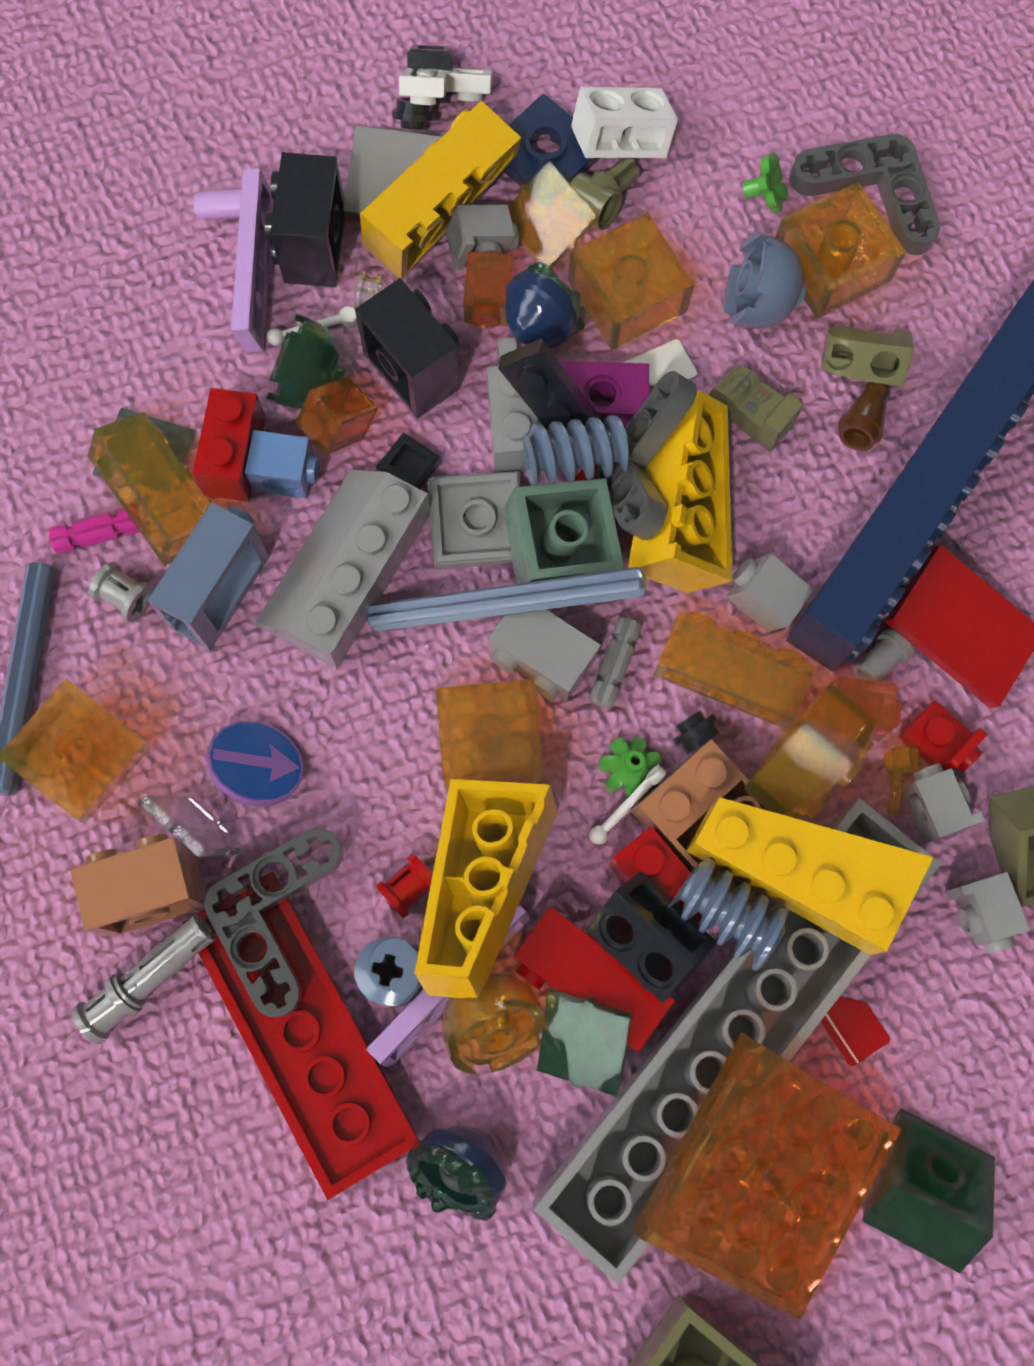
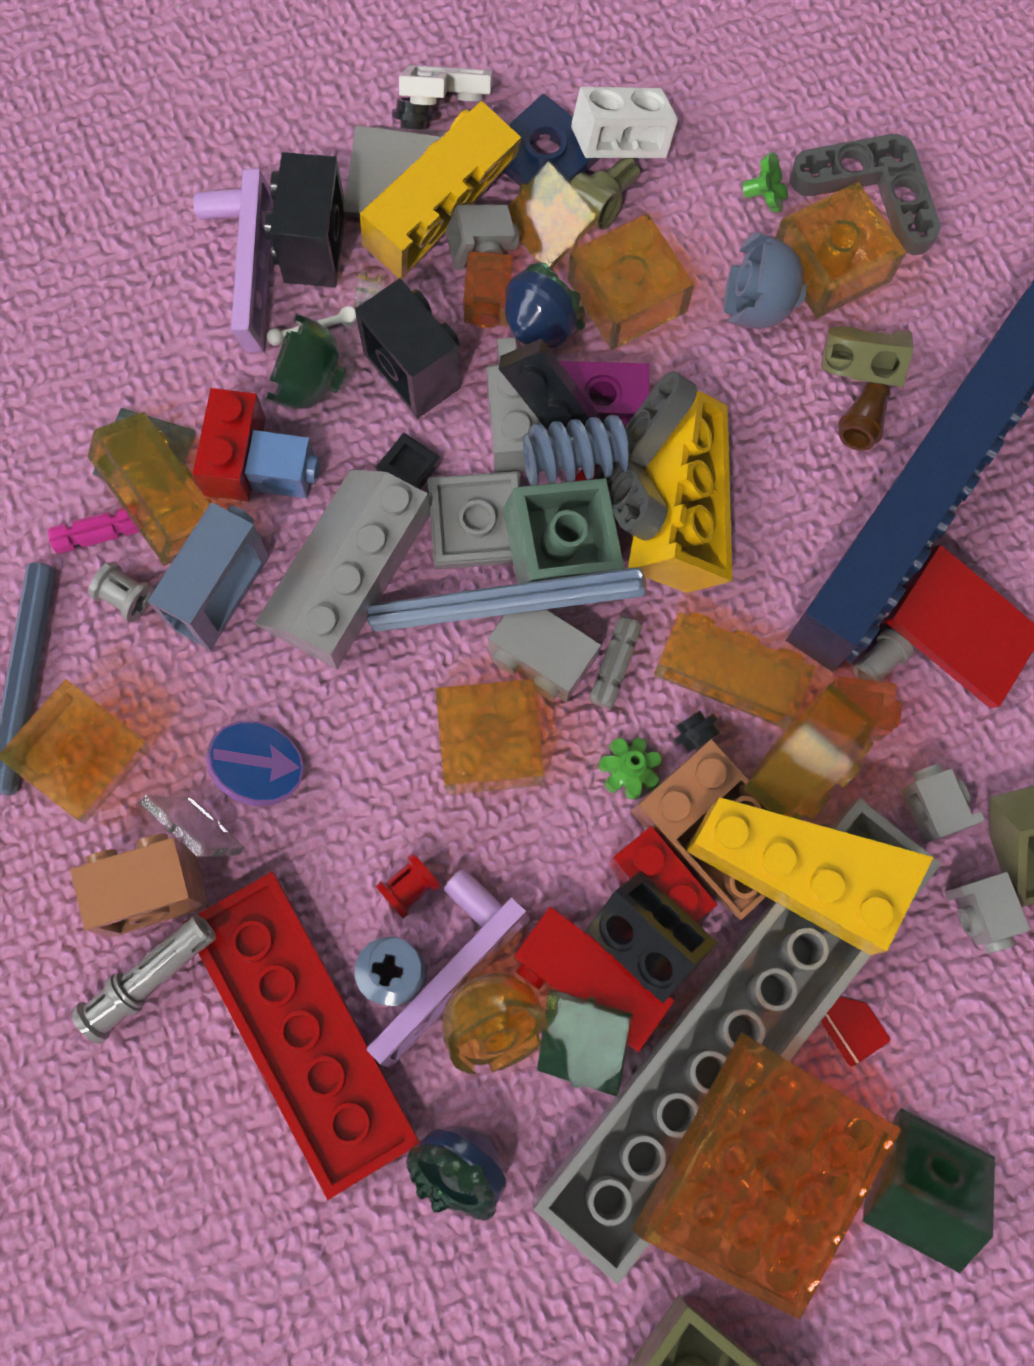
dark grey beam [204,828,343,1017] -> none
clear orange brick [295,377,379,455] -> none
black tile [407,44,453,70] -> none
yellow wedge [414,779,558,1000] -> none
white hinge [589,765,666,845] -> none
white sticker [622,339,698,387] -> none
sand blue piece [668,857,787,971] -> none
olive leg [709,365,804,453] -> none
light grey brick [726,554,814,632] -> none
clear yellow hand [884,746,921,815] -> none
red bracket [899,700,988,772] -> none

